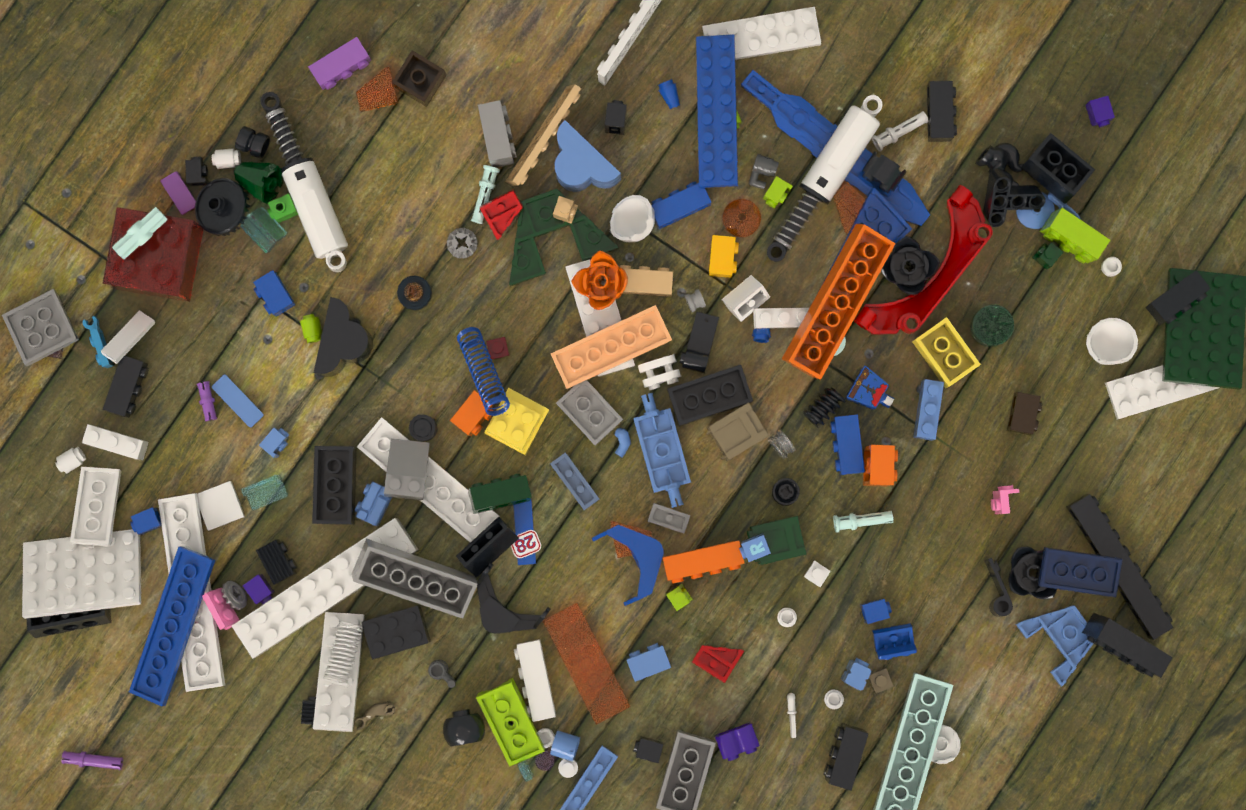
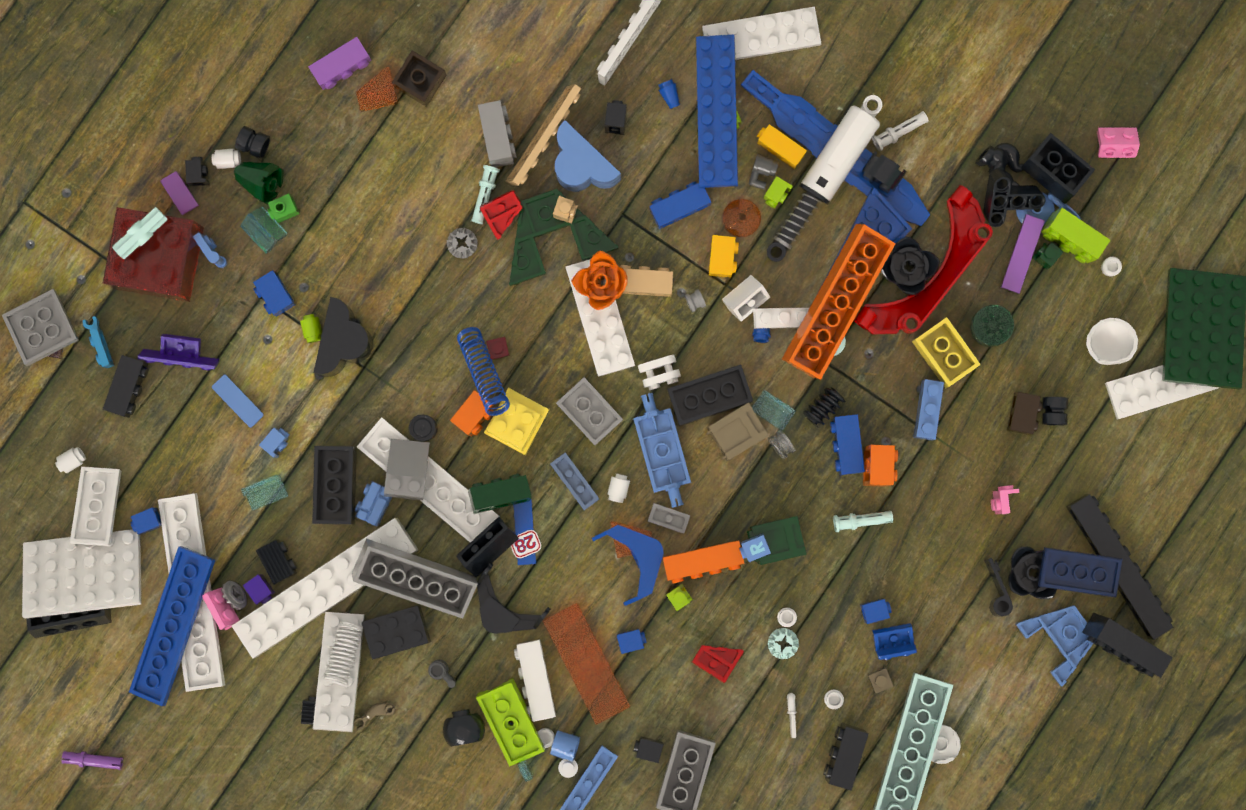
white brick [82,425,149,460] -> none
white tile [101,310,155,364] -> none
black wheel [195,178,250,236] -> none
medium lavender pin [197,381,217,422] -> none
white tile [197,481,245,531] -> none
white piece [260,92,348,272] -> none
black wheel [397,275,432,310] -> none
tile [535,750,555,771] -> none
light nougat plate [551,305,672,389] -> none
white cylinder [610,195,655,242] -> none
medium blue arm [615,428,631,458] -> none
medium blue brick [626,643,671,682] -> none
black door [679,312,719,373] -> none
dark purple brick [715,722,760,761] -> none
black wheel [772,478,800,506] -> none
white plate [803,561,831,587] -> none
clear orange wing [833,181,865,235] -> none
medium blue brick [841,658,872,690] -> none
torso [844,366,894,410] -> none
black brick [927,81,957,142] -> none
dark purple brick [1085,96,1115,128] -> none
black brick [1145,270,1211,325] -> none
none -> dark purple bracket [138,334,219,370]
none -> medium blue plate [192,232,227,268]
none -> white brick [607,474,630,503]
none -> blue brick [617,628,647,654]
none -> clear light blue panel [752,390,796,431]
none -> yellow brick [757,124,807,169]
none -> light aqua gear [768,628,799,659]
none -> medium lavender tile [1000,214,1045,294]
none -> black wheel [1042,397,1068,426]
none -> bright pink bracket [1097,128,1140,158]

